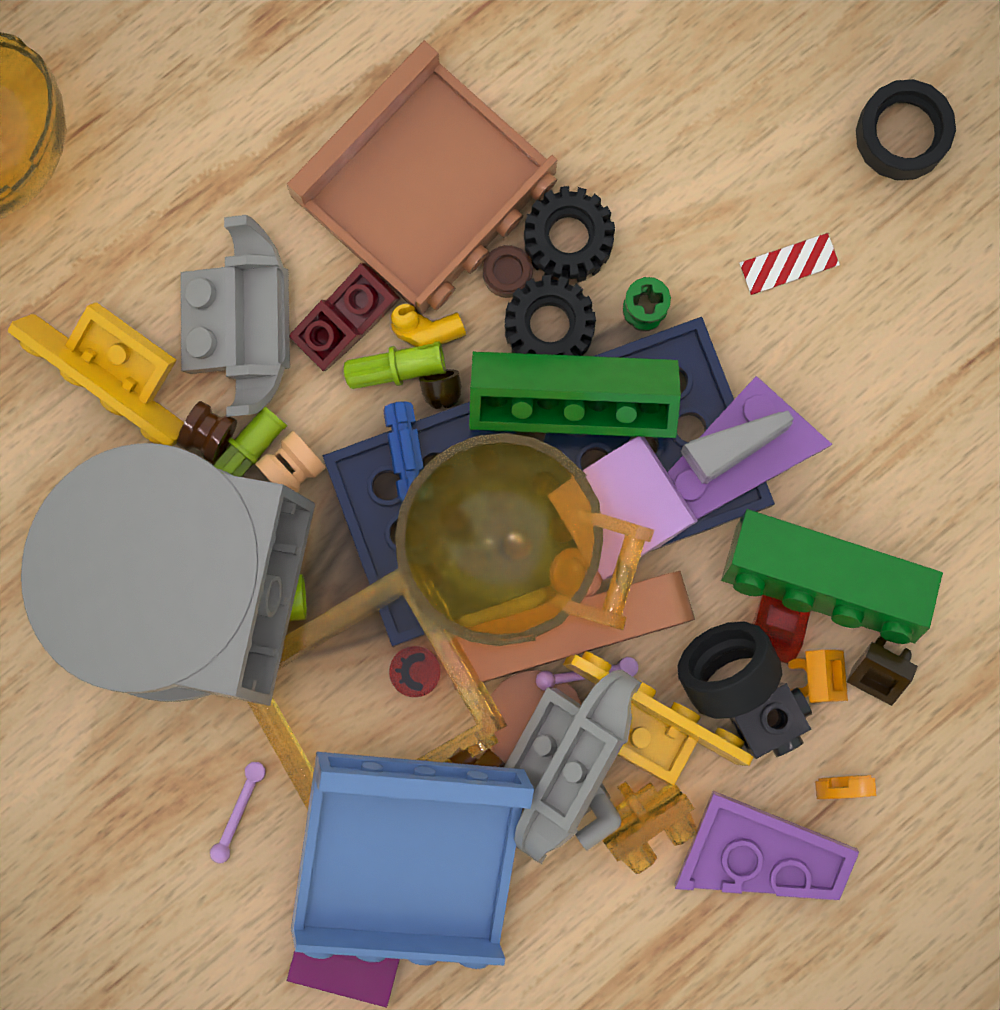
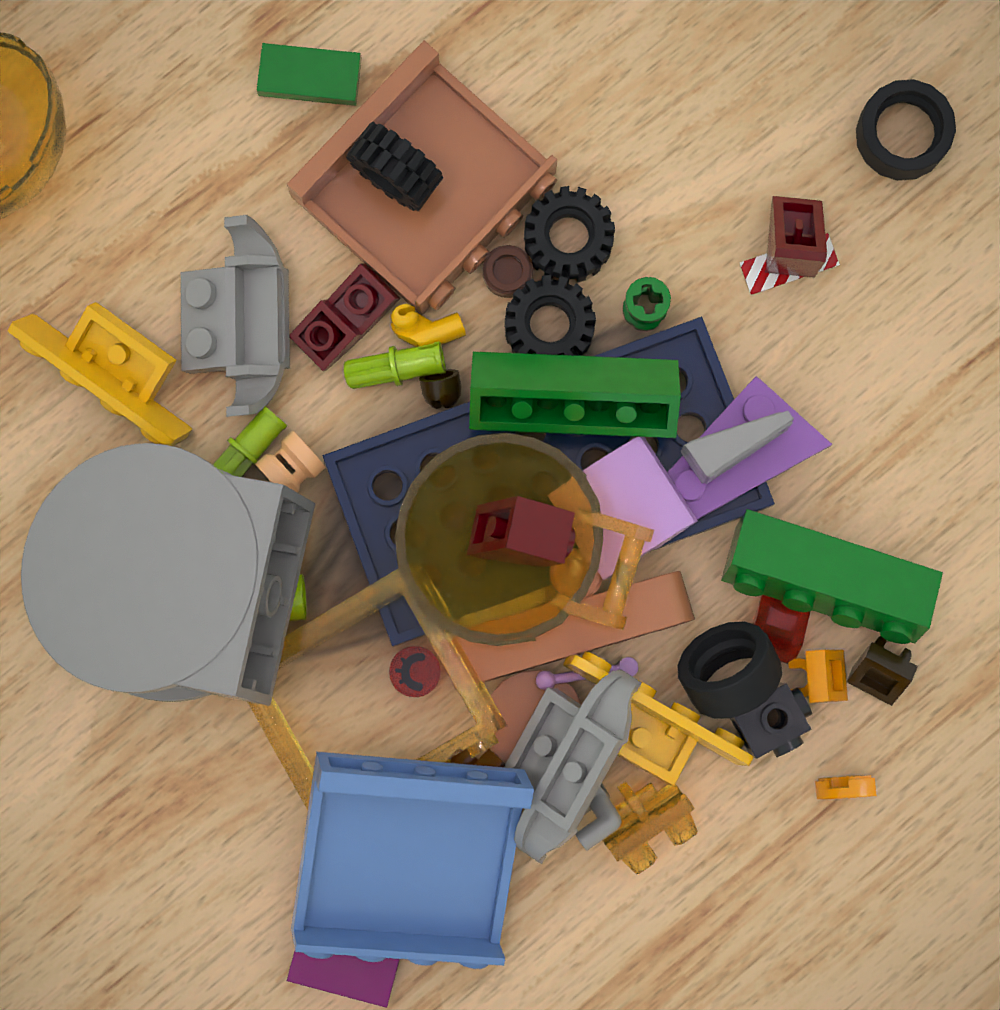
reddish brown wheel [177,401,237,464] -> none
lavender hinge [210,762,266,864] -> none
blue axle [383,401,428,502] -> none
medium lavender wing [675,791,859,900] -> none
none -> green tile [257,43,362,106]
none -> black tyre [346,122,443,211]
none -> dark red slope [467,496,575,567]
none -> dark red slope [765,196,827,278]

